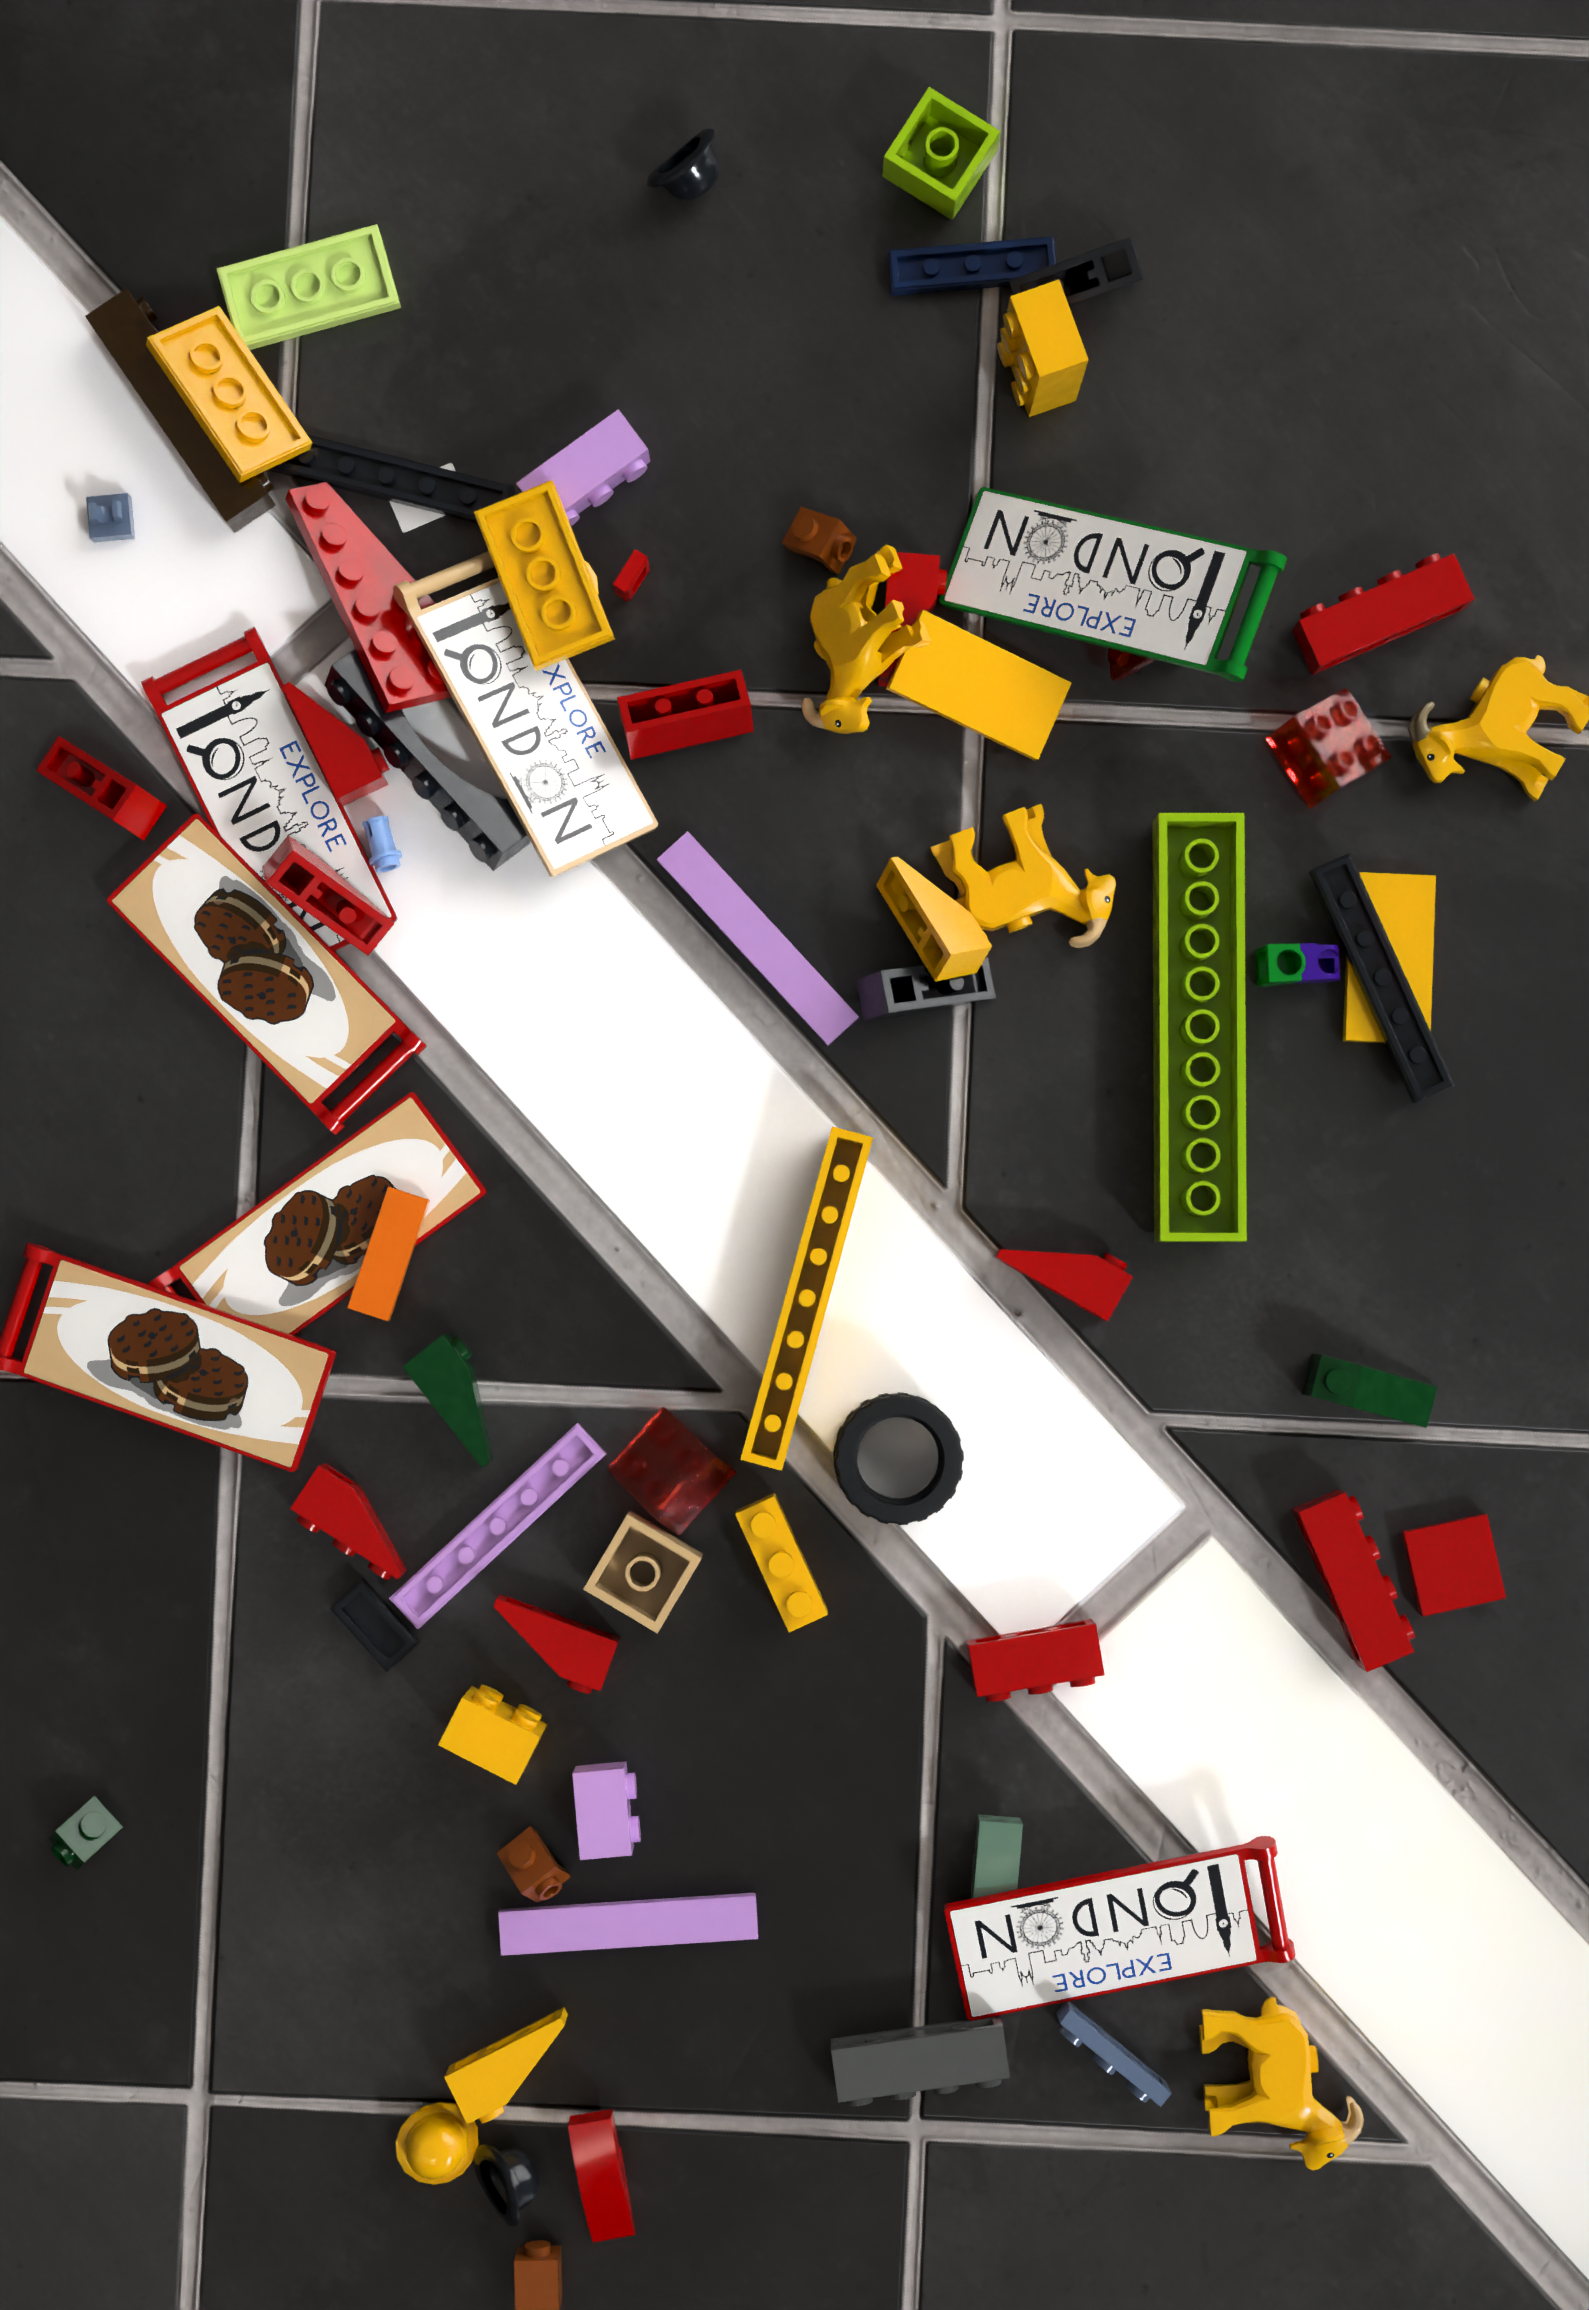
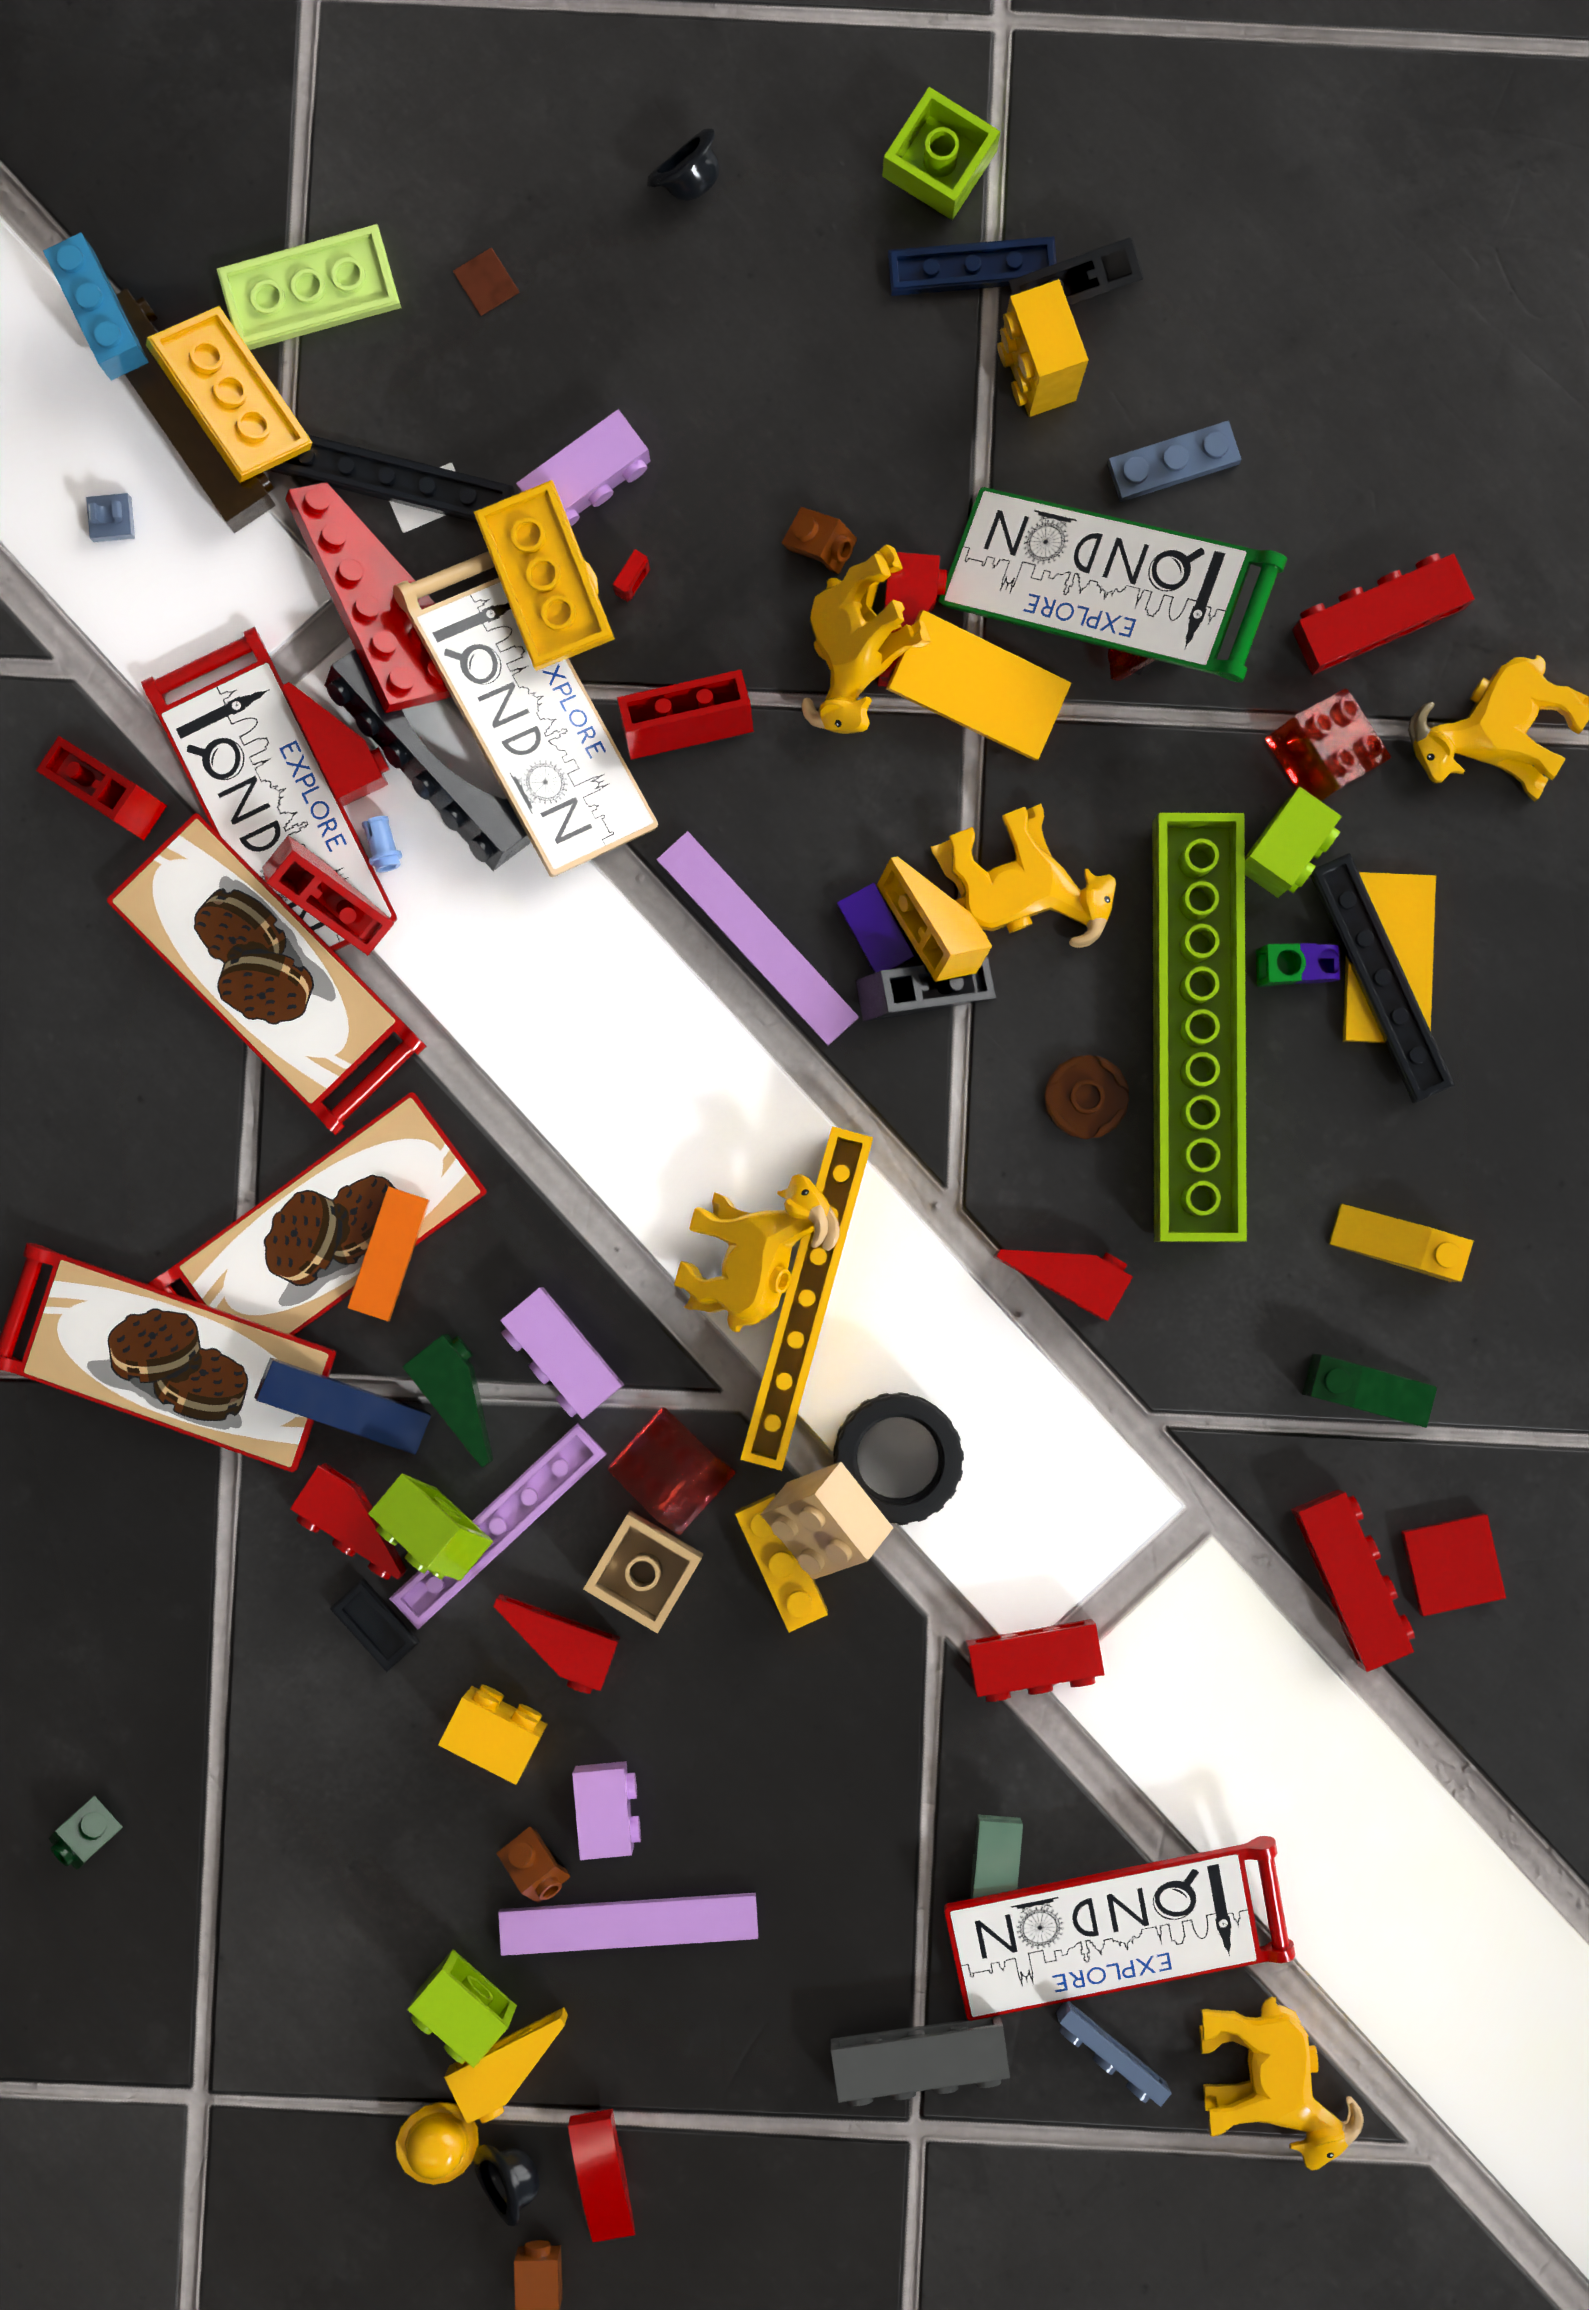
none -> dark azure brick [43,232,149,381]
none -> dark blue tile [254,1357,431,1455]
none -> lime brick [368,1473,493,1581]
none -> lime brick [407,1949,517,2068]
none -> copper sticker [453,247,520,316]
none -> lavender brick [500,1287,624,1419]
none -> yellow animal [674,1174,840,1332]
none -> tan brick [761,1462,893,1580]
none -> dark purple tile [837,883,914,973]
none -> reddish brown tile [1044,1055,1129,1140]
none -> sand blue plate [1107,420,1242,502]
none -> lime brick [1245,786,1342,898]
none -> yellow slope [1328,1204,1474,1282]

